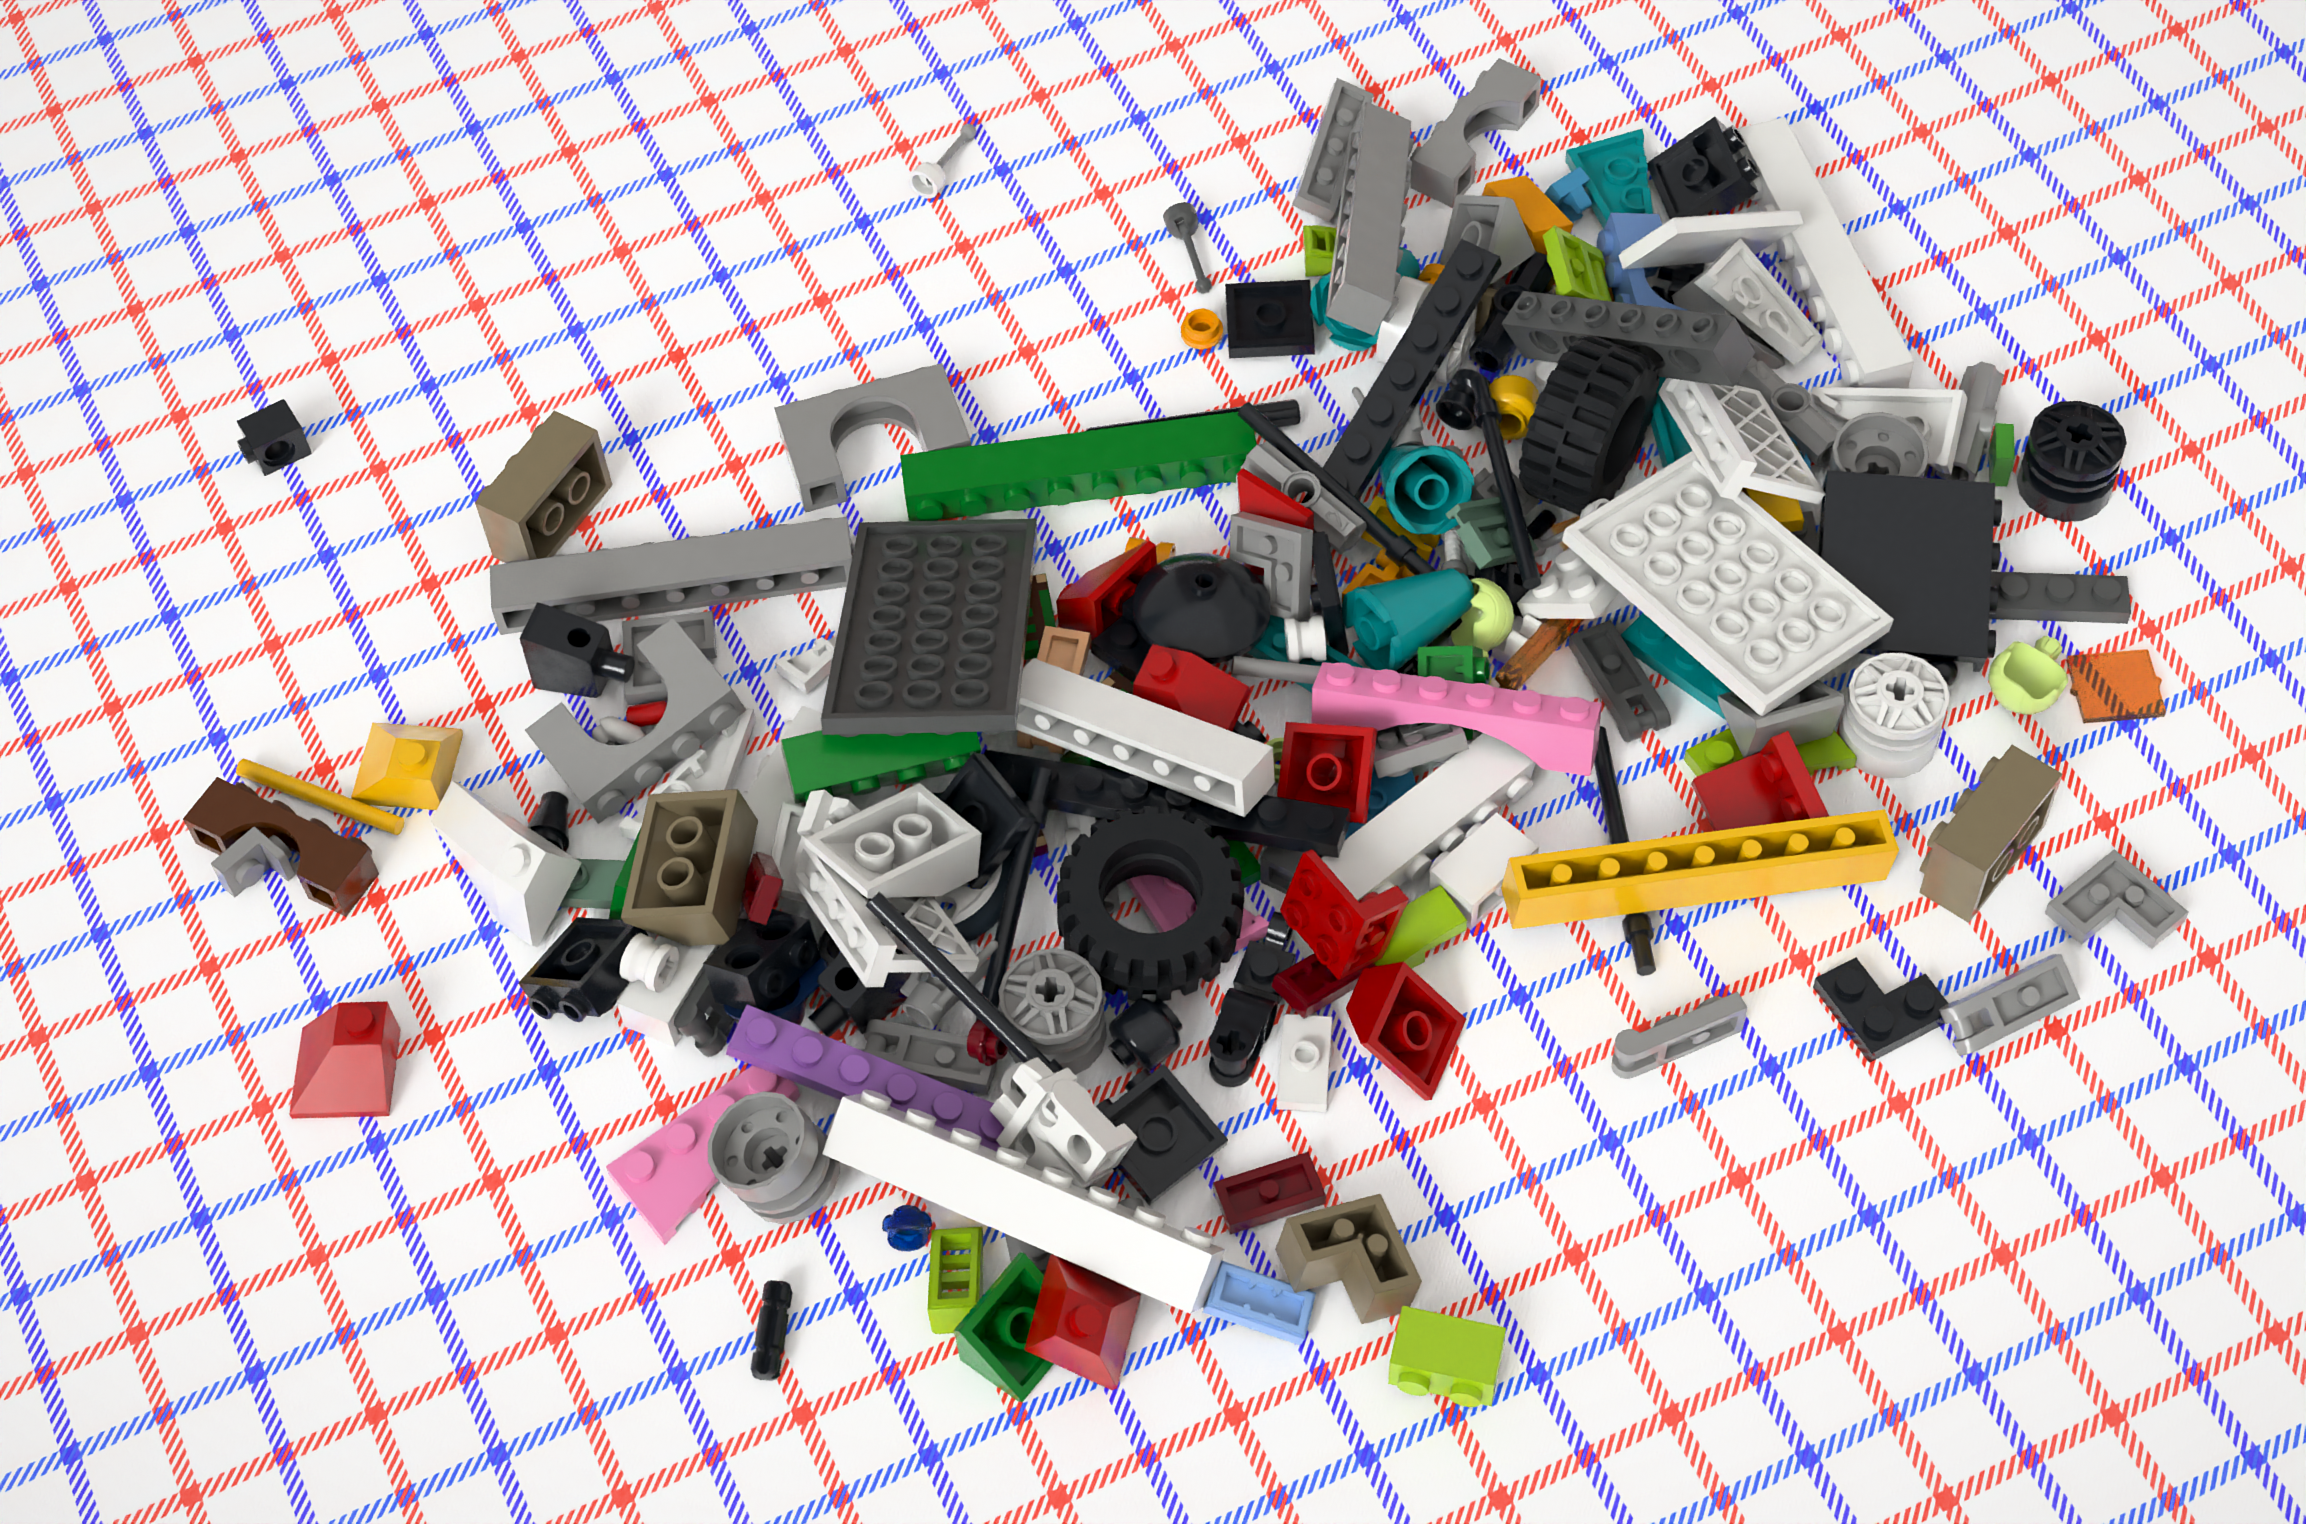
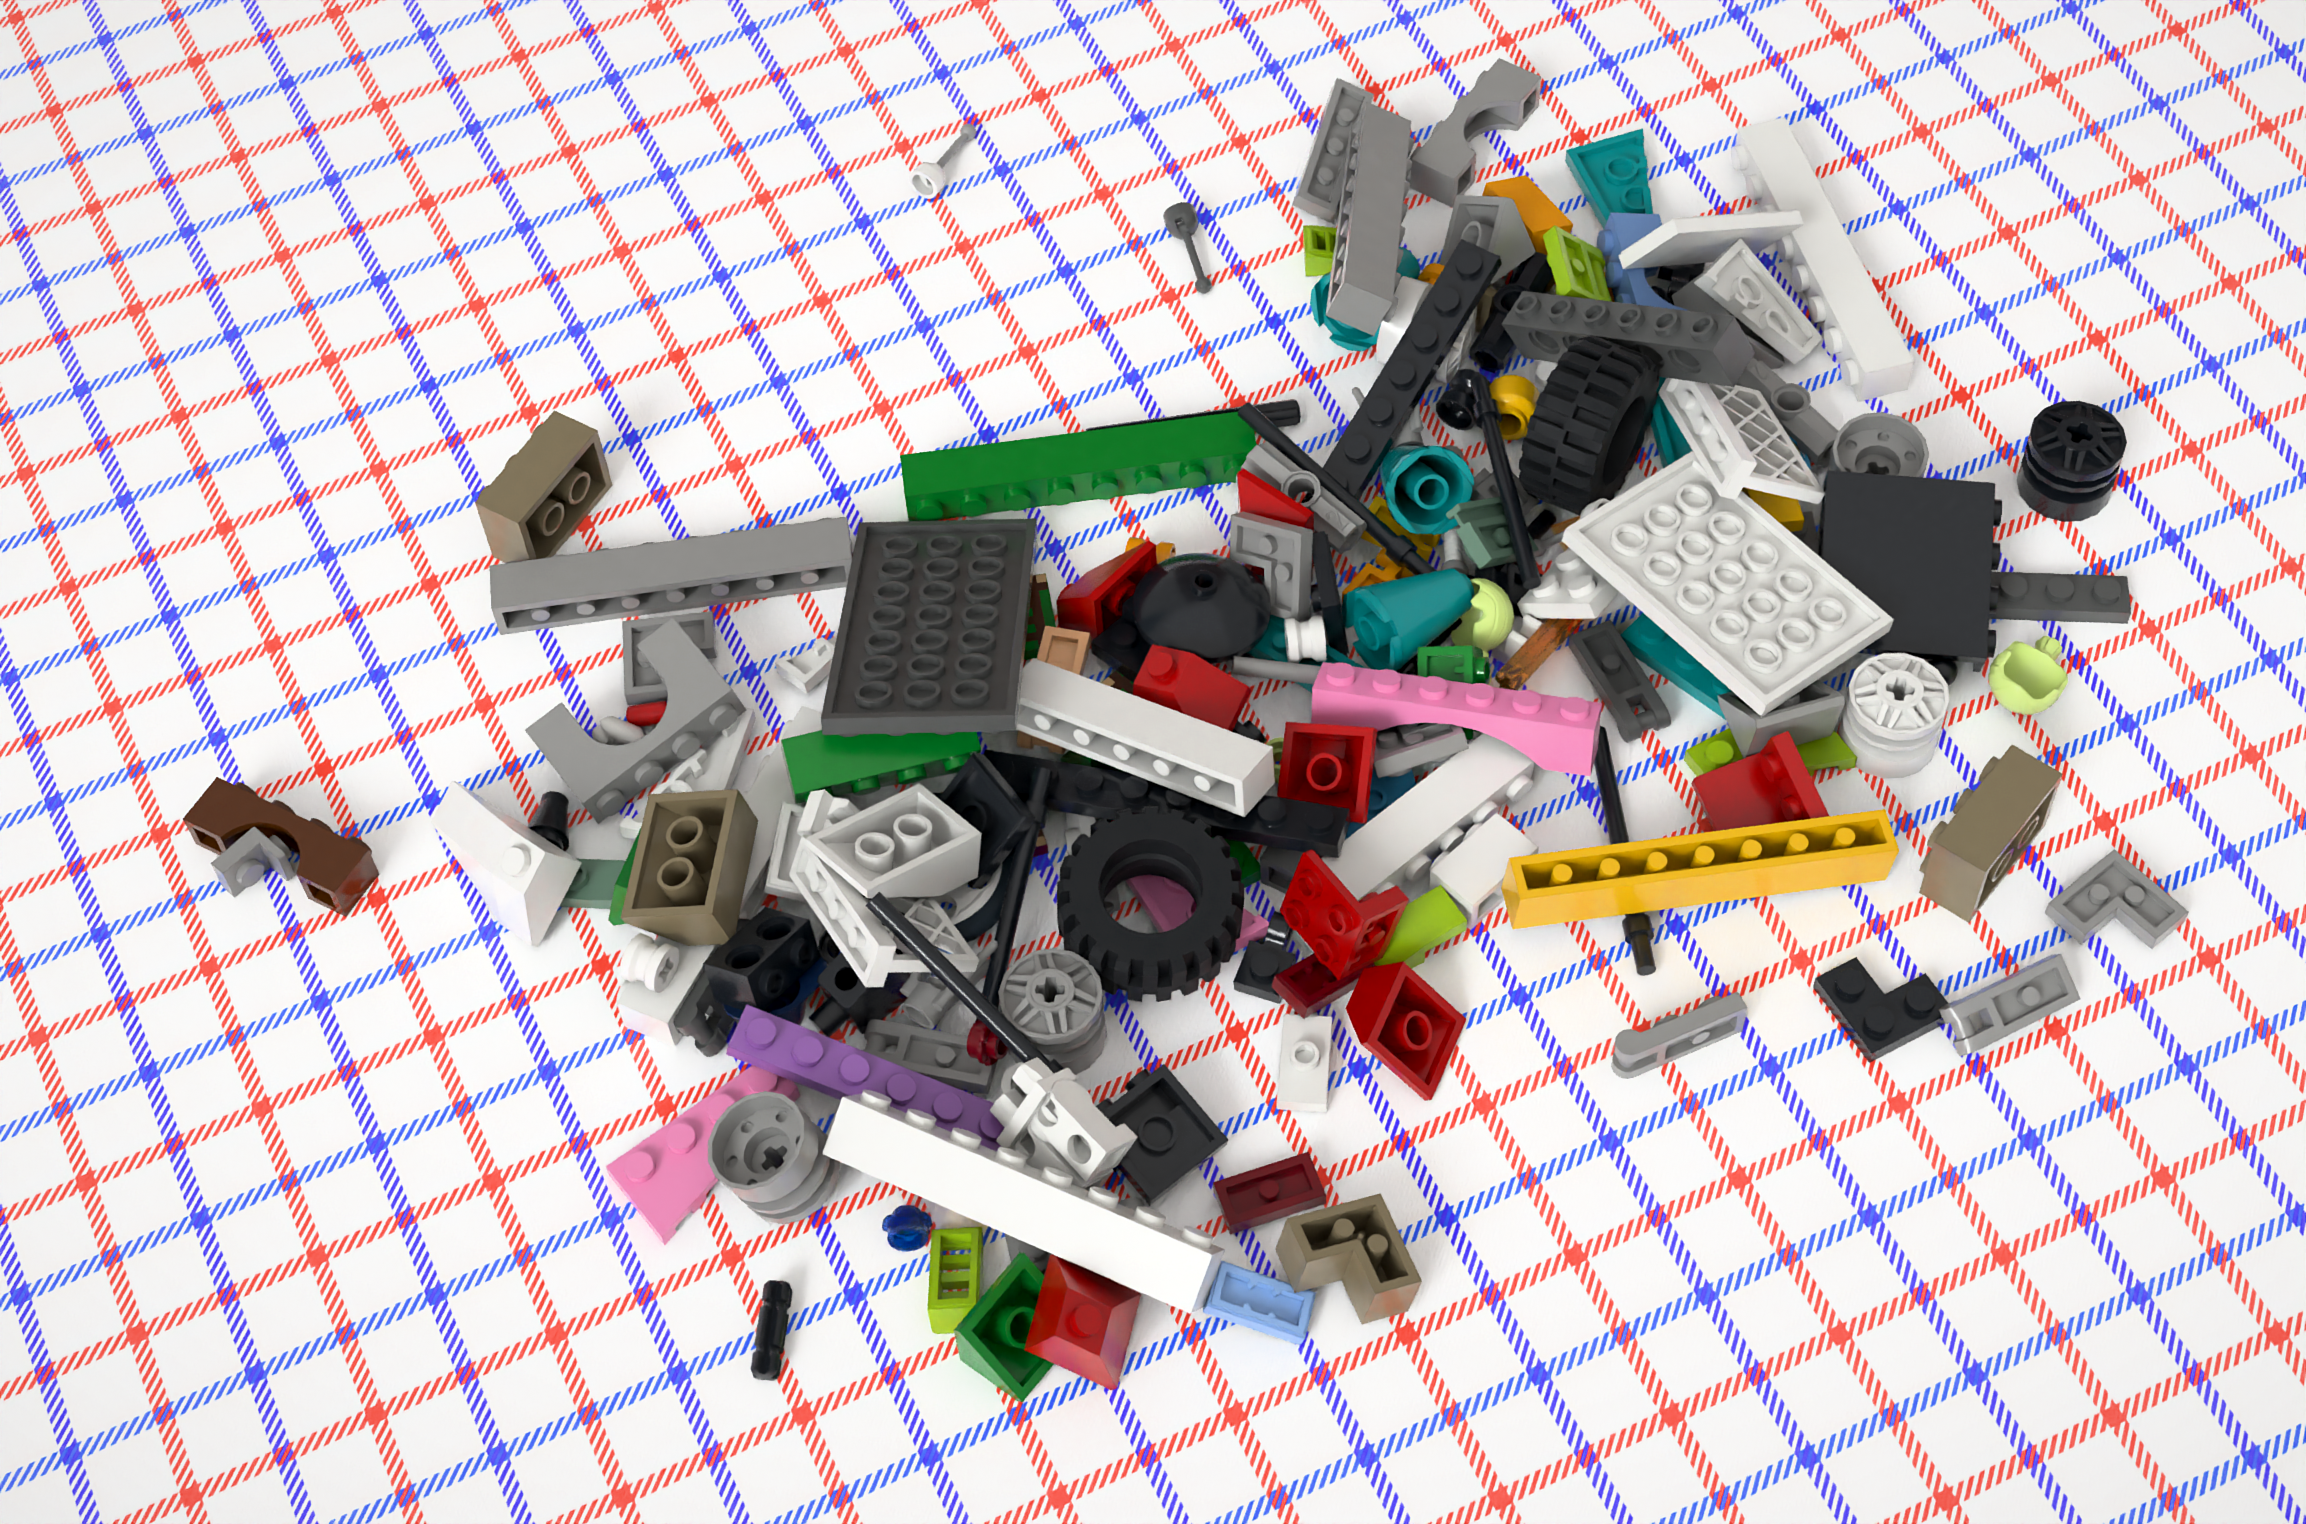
black brick [236,399,312,476] -> none
yellow bar [236,758,405,835] -> none
slope [289,1001,401,1119] -> none
yellow slope [351,722,463,810] -> none
black plate [518,917,649,1022] -> none
black torso [519,602,634,698] -> none
dark red plate [741,851,784,925] -> none
light grey arch [774,363,971,513] -> none
black head [1108,998,1183,1071] -> none
light orange plate [1180,309,1223,349] -> none
black piece [1209,988,1278,1087] -> none
black plate [1225,280,1315,359] -> none
lime brick [1388,1306,1506,1407] -> none
dark azure tile [1544,167,1592,223] -> none
black plate [1647,116,1760,219] -> none
white wing [1811,387,1968,474] -> none
light grey piece [1936,361,2004,481] -> none
bright green tile [1988,423,2015,487] -> none
clear orange piece [2066,649,2166,724] -> none

